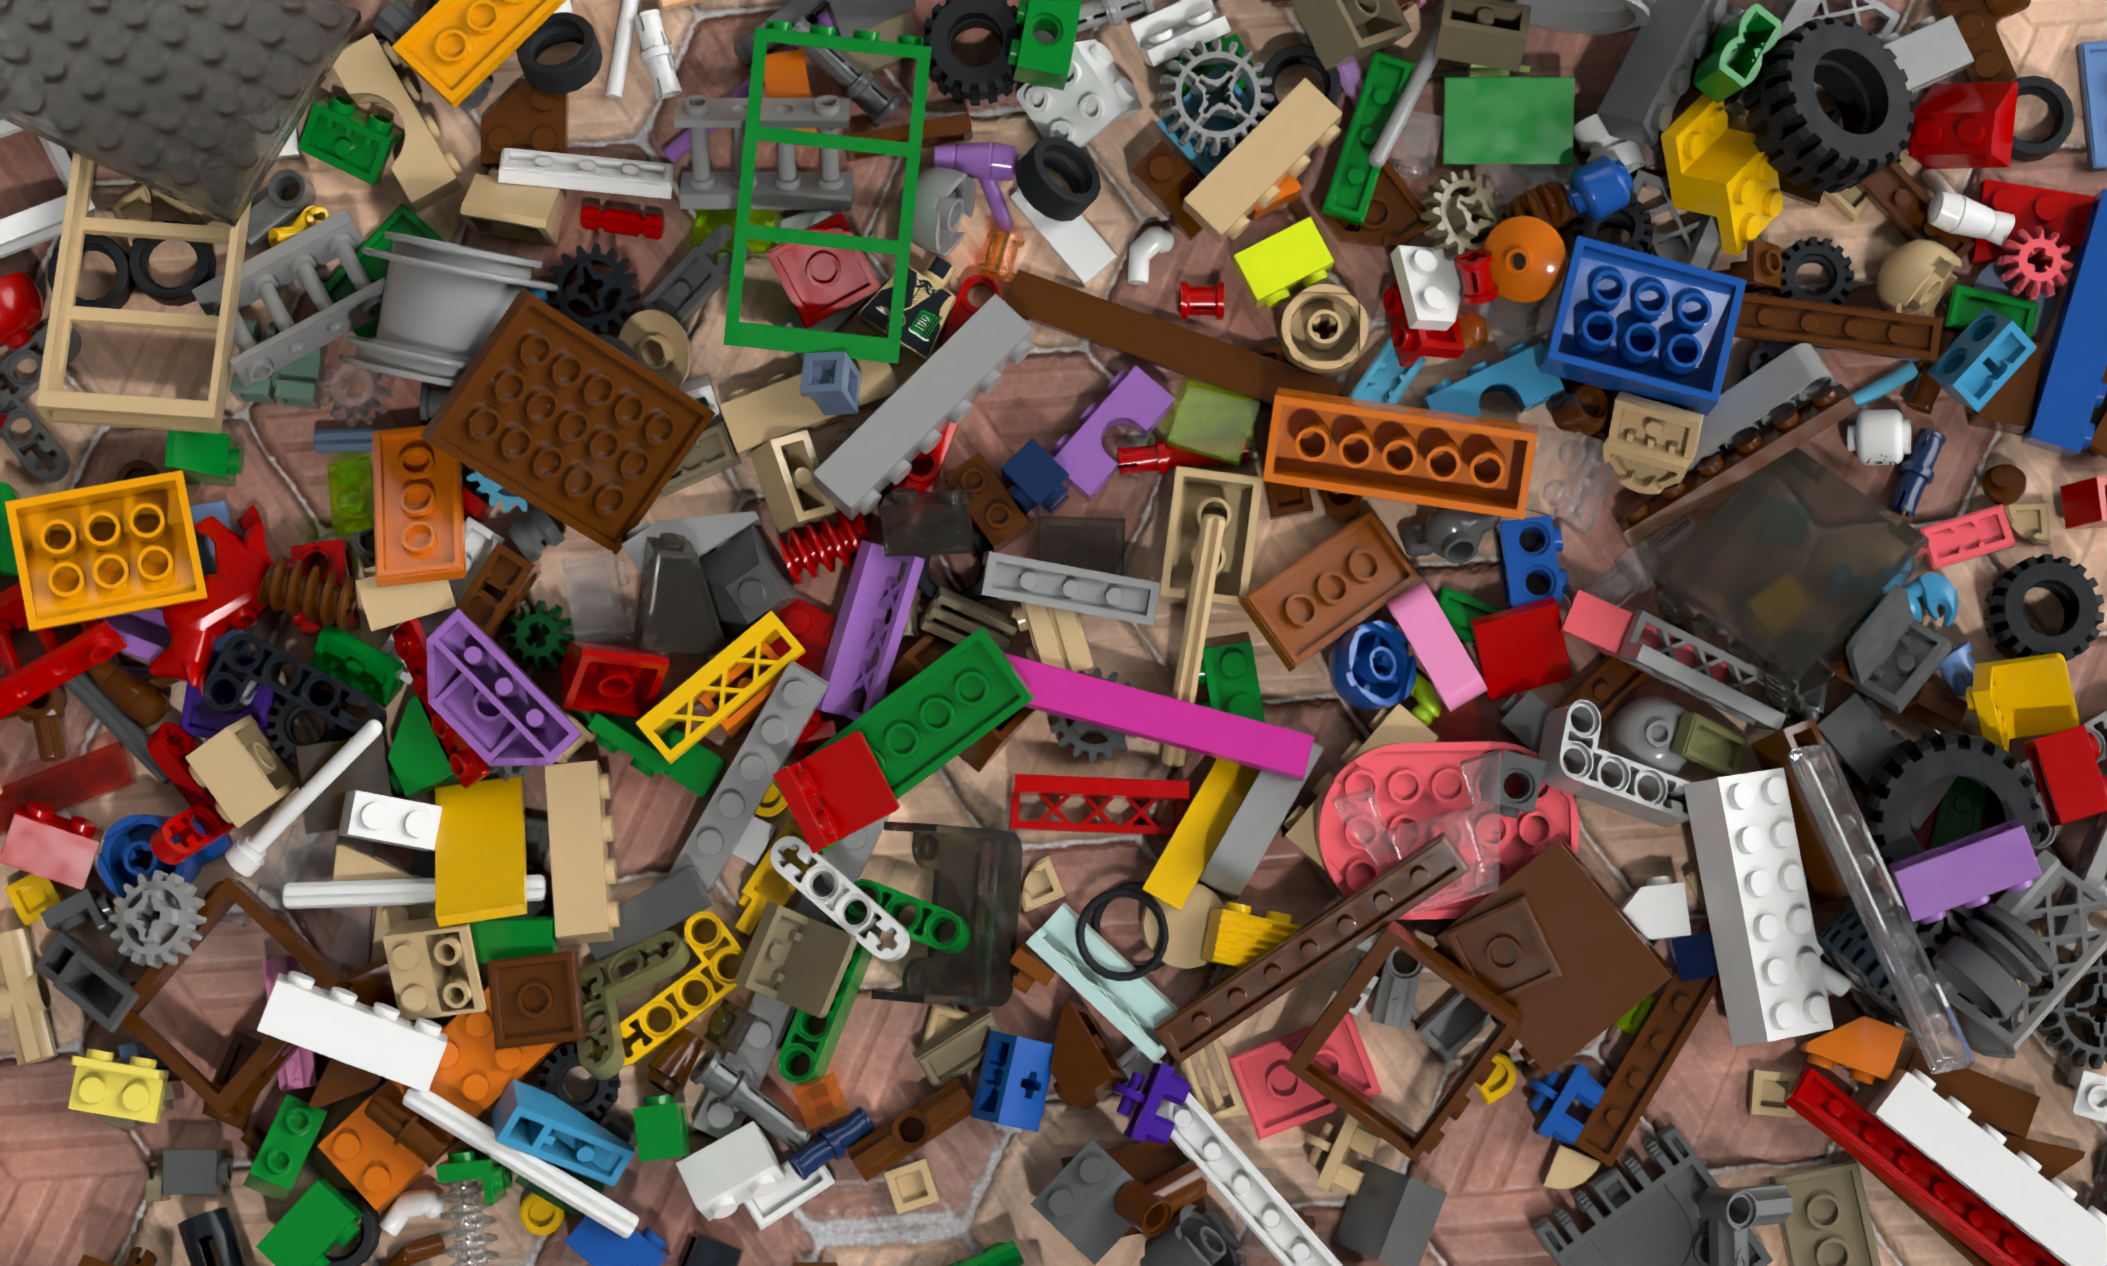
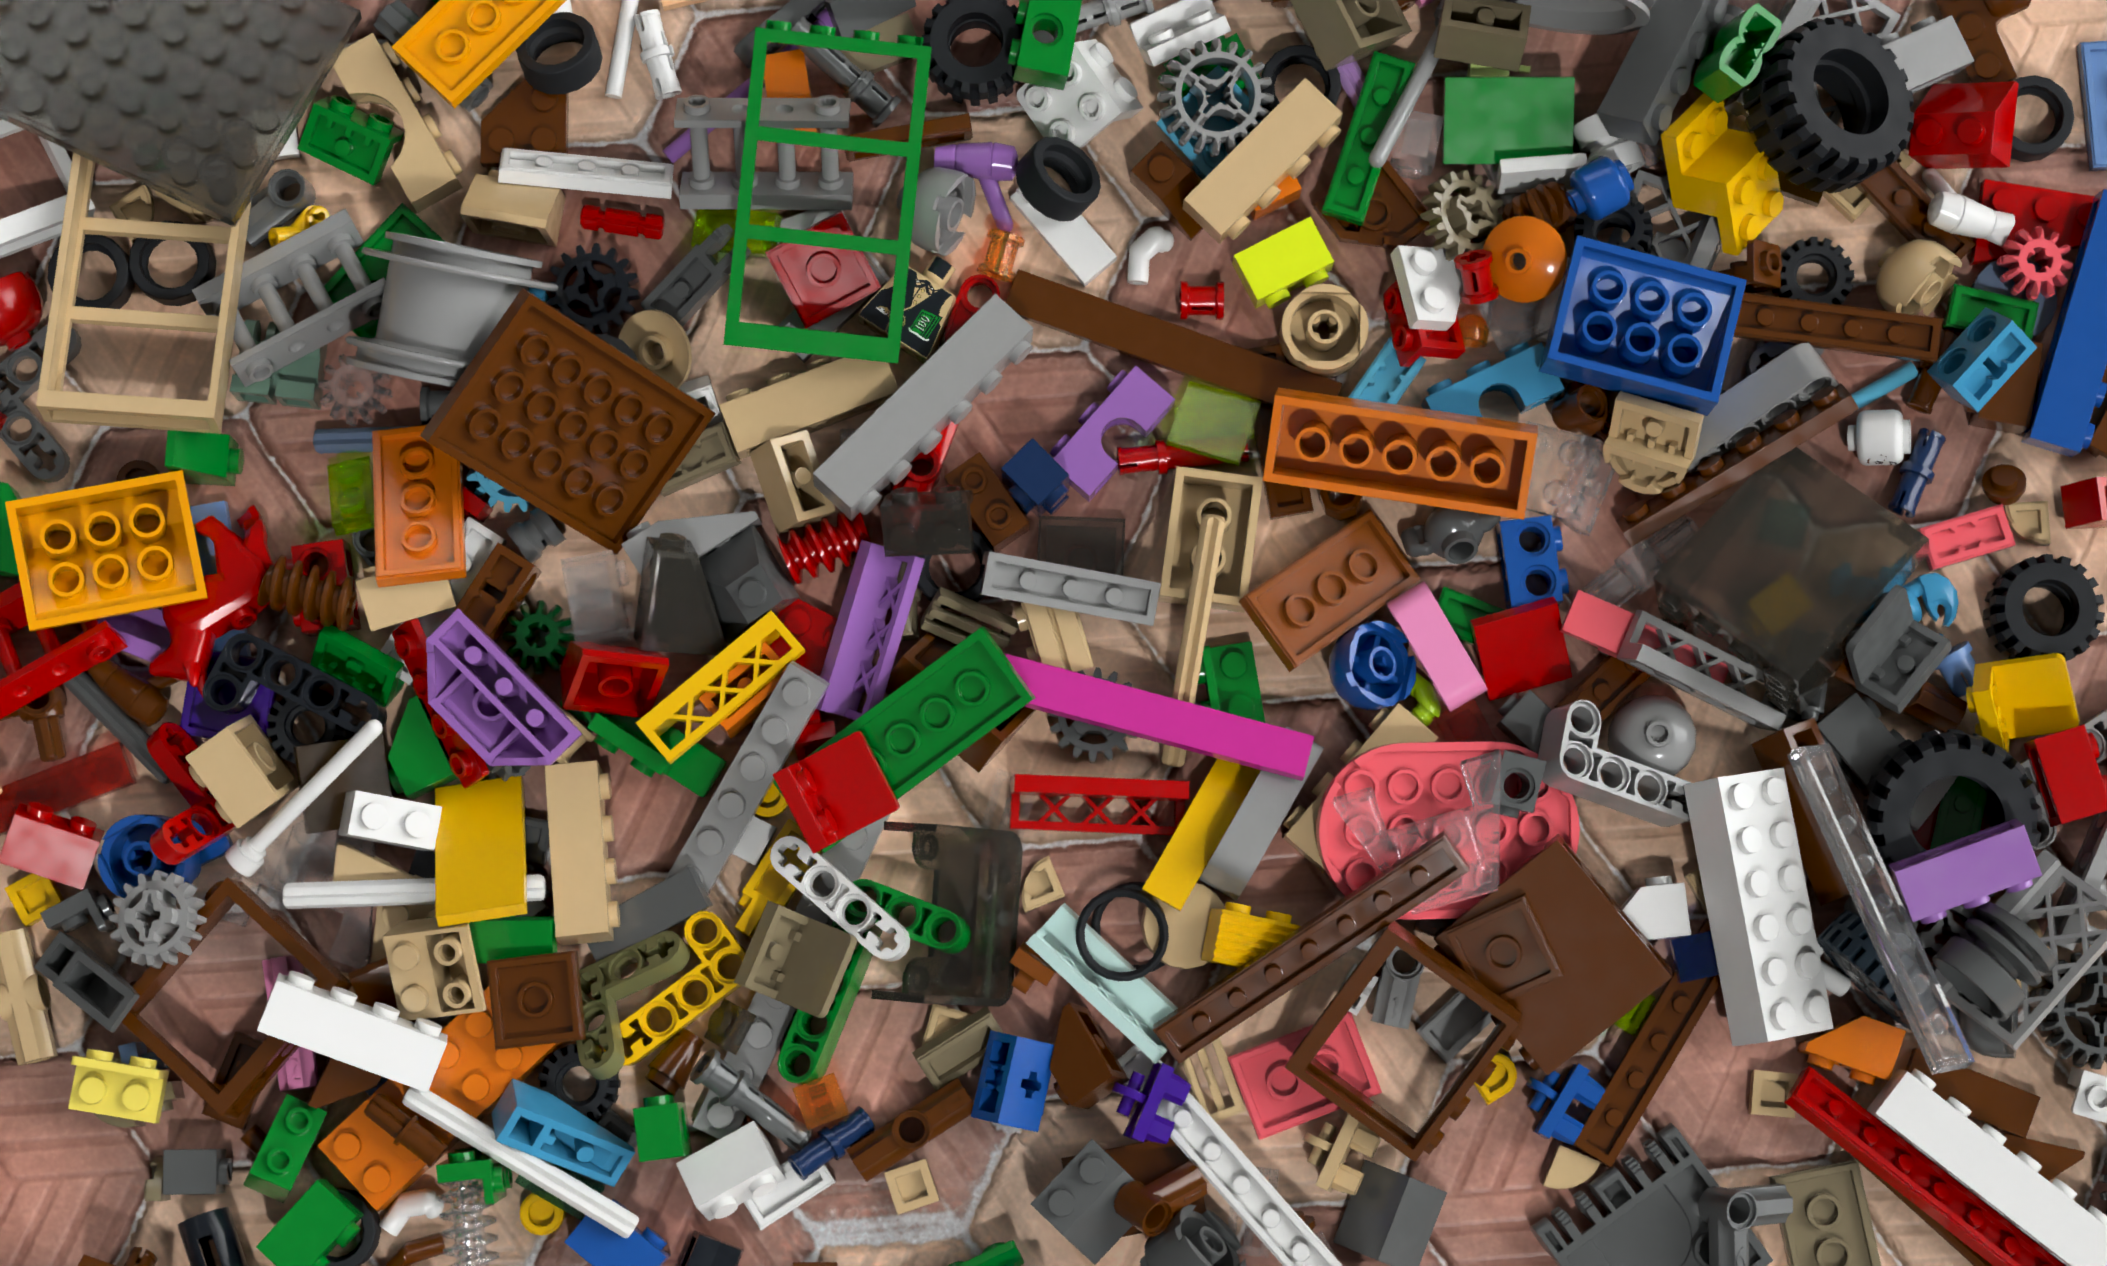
sand blue brick [800,351,862,415] -> none
olive tile [1671,711,1748,777] -> none
none -> white tile [1496,153,1587,194]

